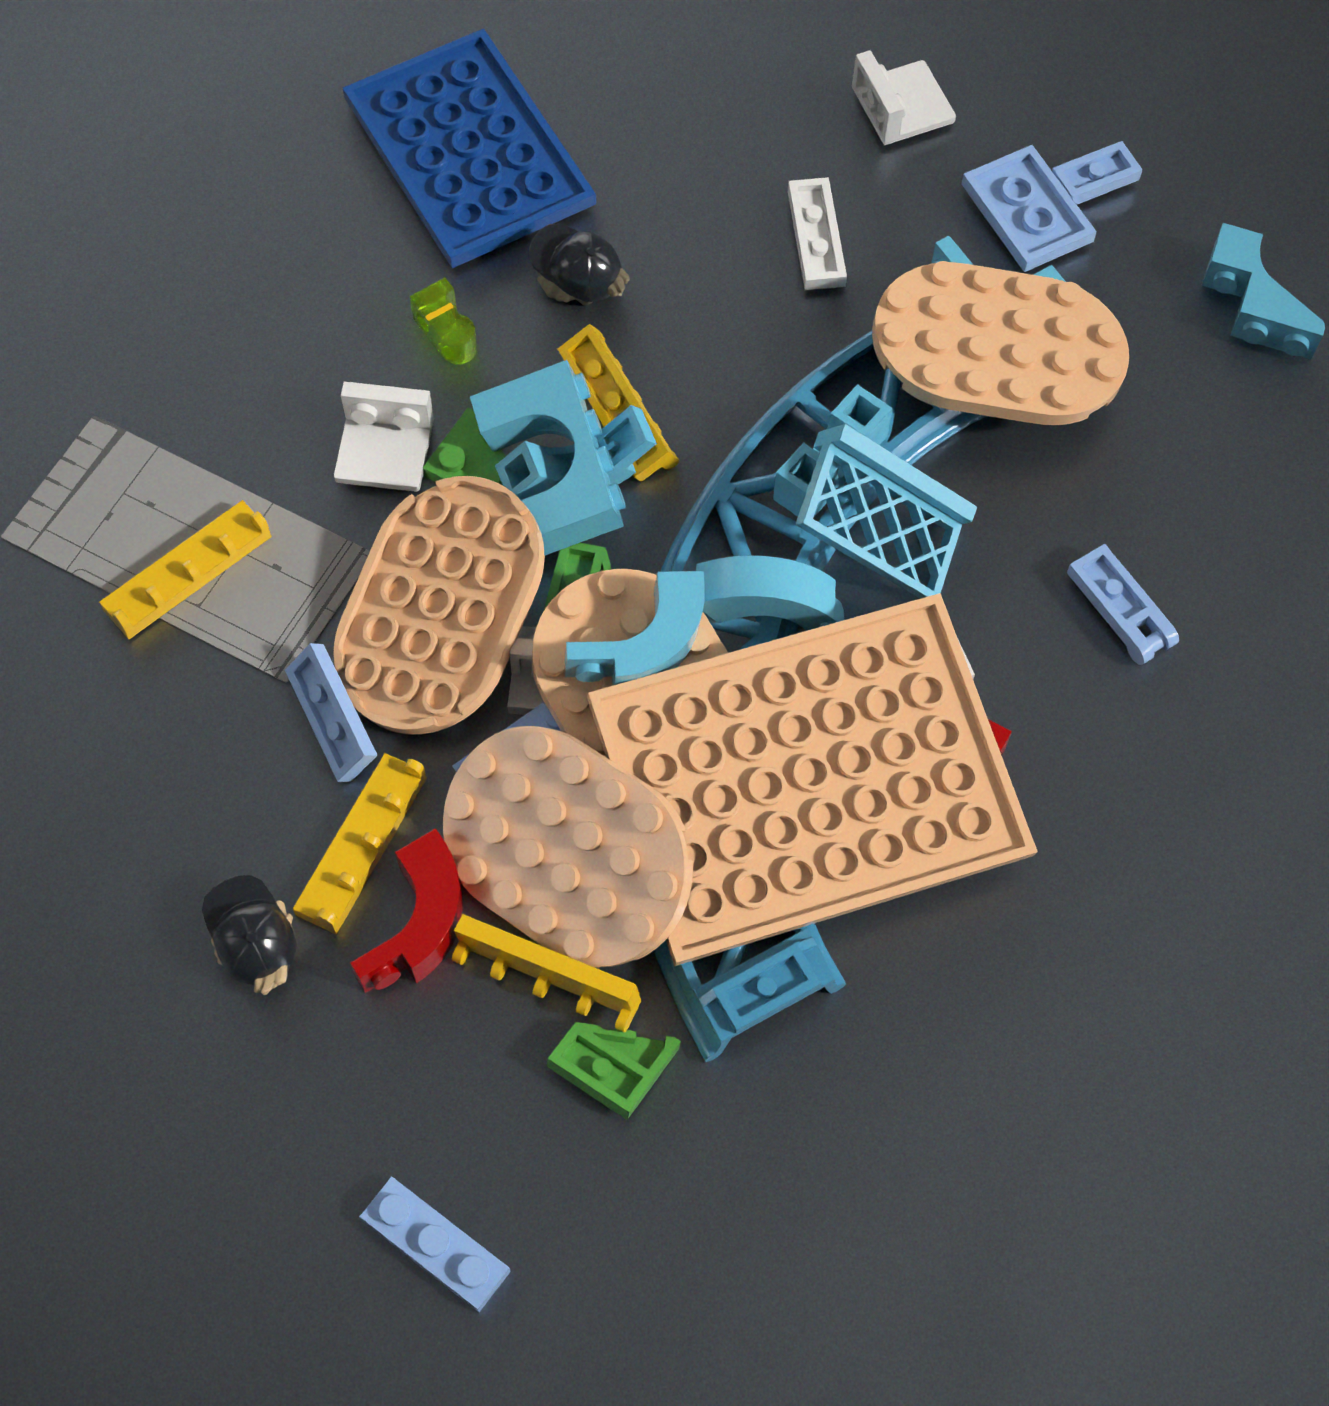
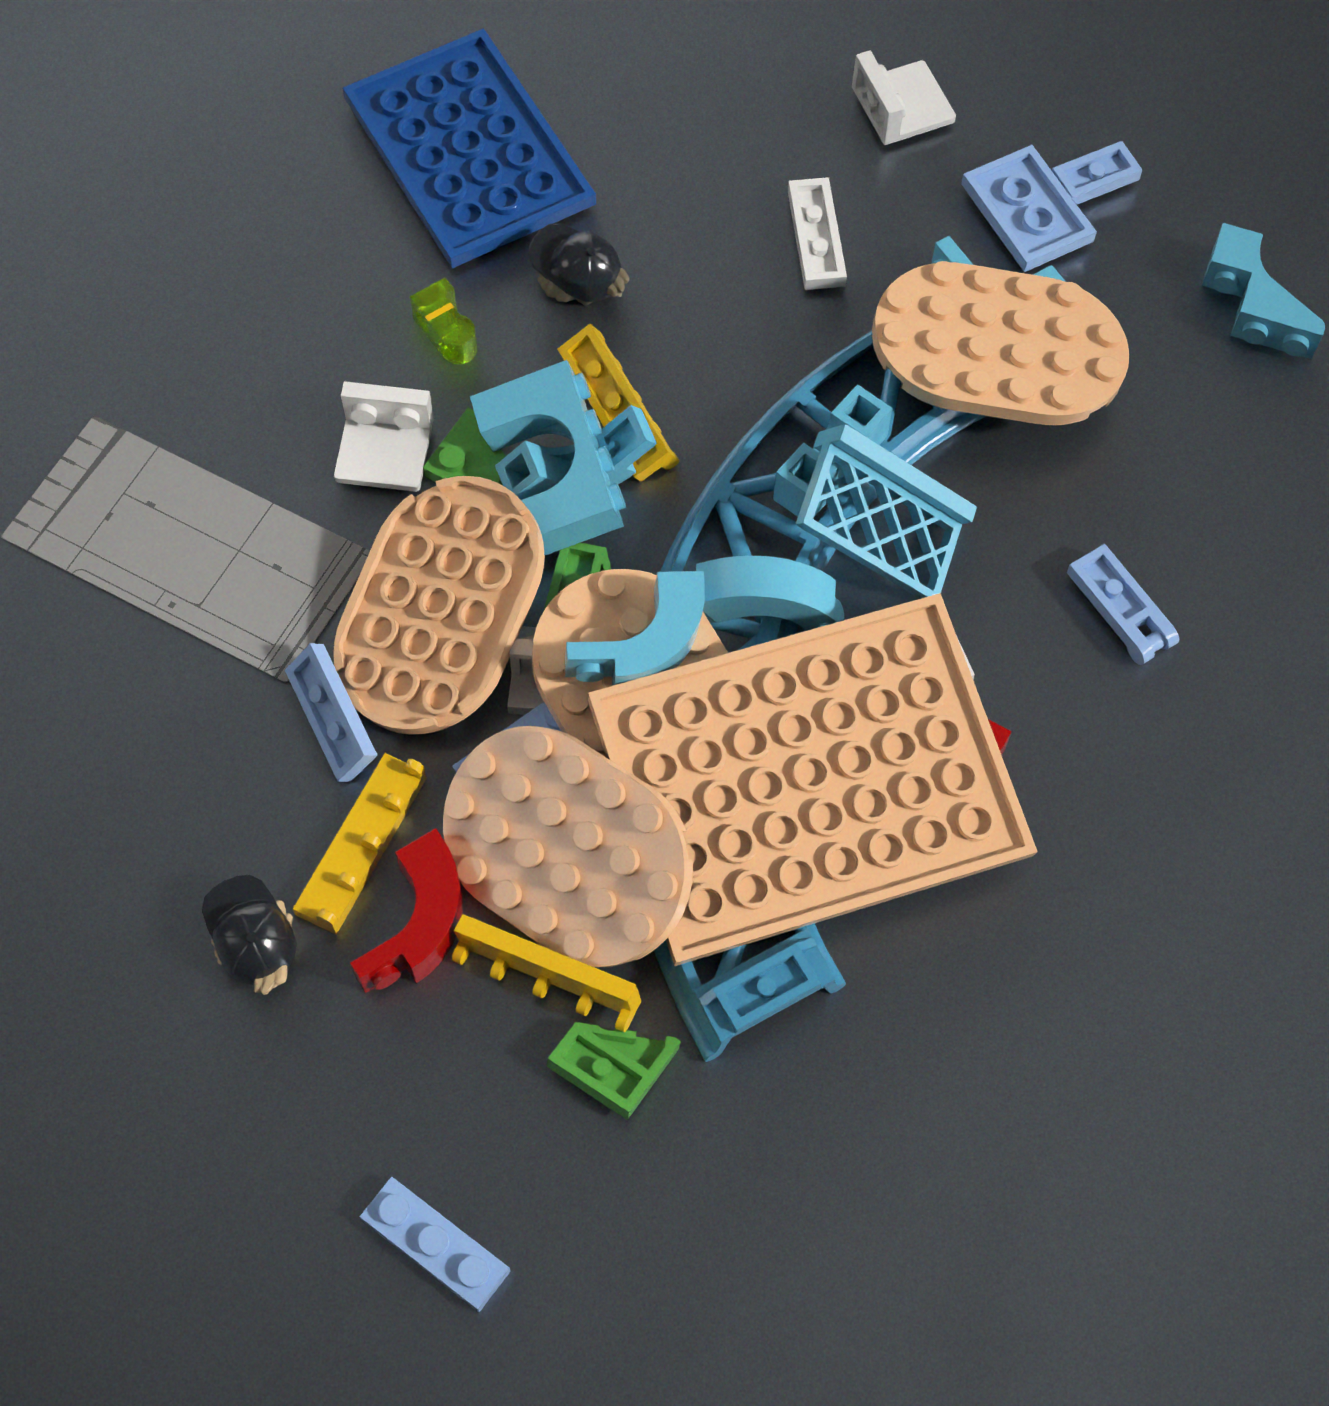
yellow hinge [99,500,272,639] -> none

